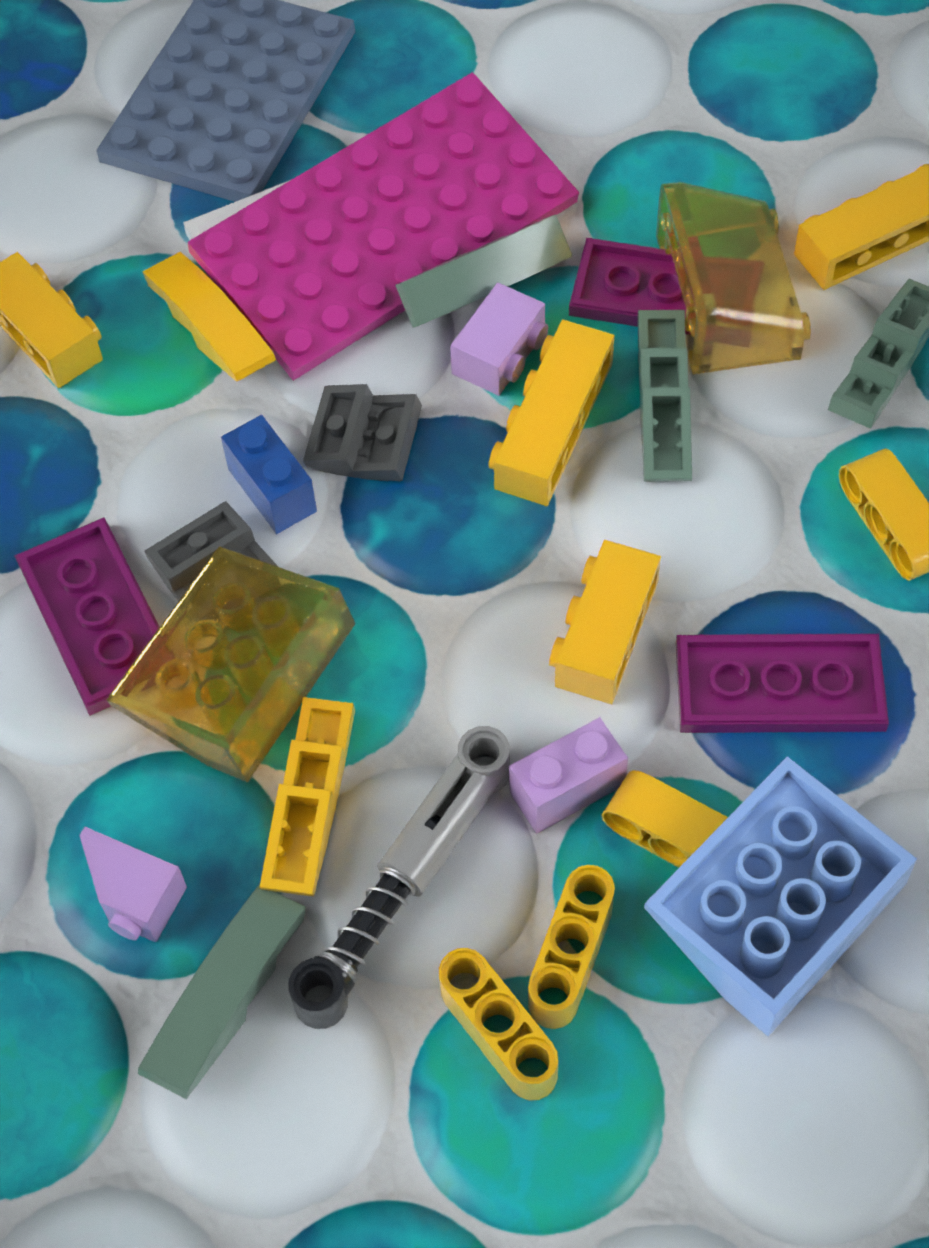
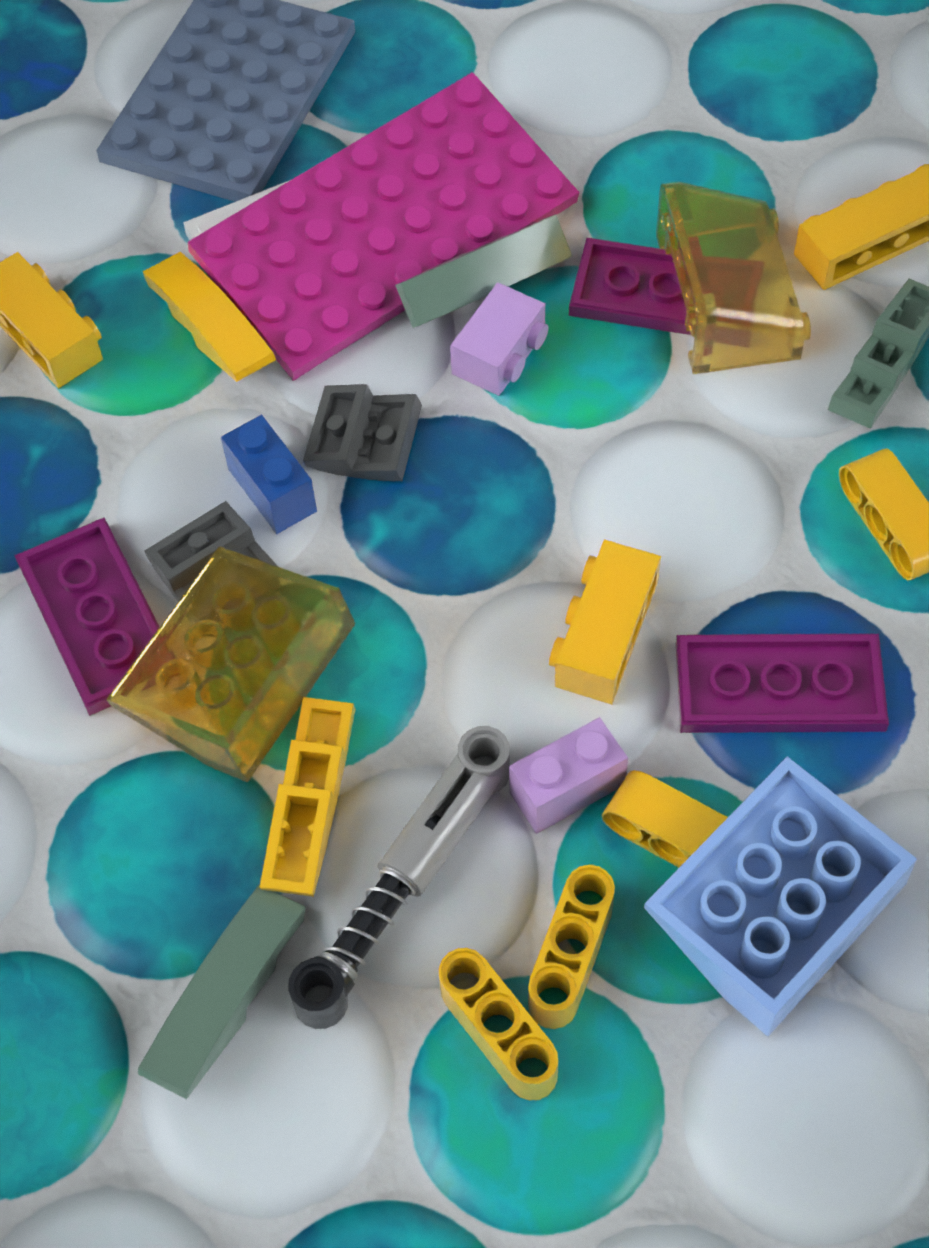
lavender slope [79,827,187,942] -> none
yellow brick [489,319,614,506] -> none
sand green slope [637,310,692,482] -> none

